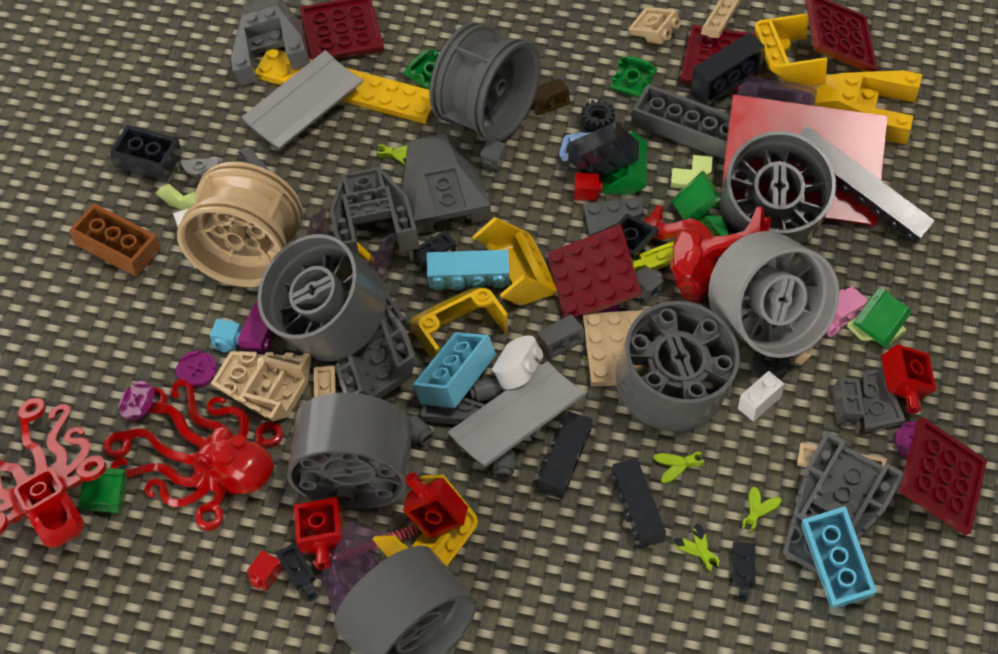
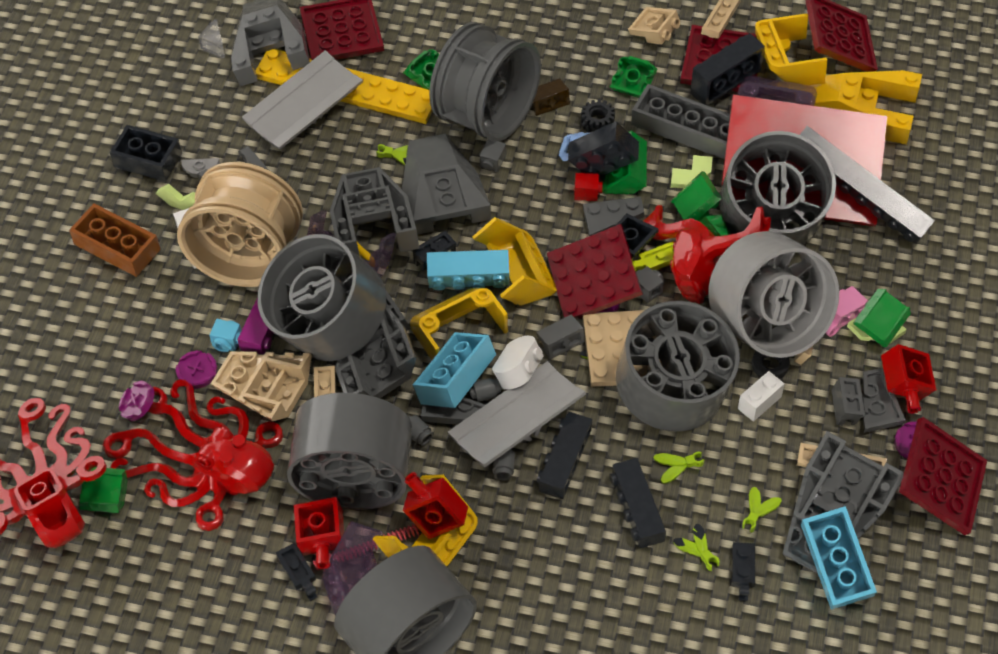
red brick [247,550,283,591] -> none
none -> clear slope [198,19,225,58]

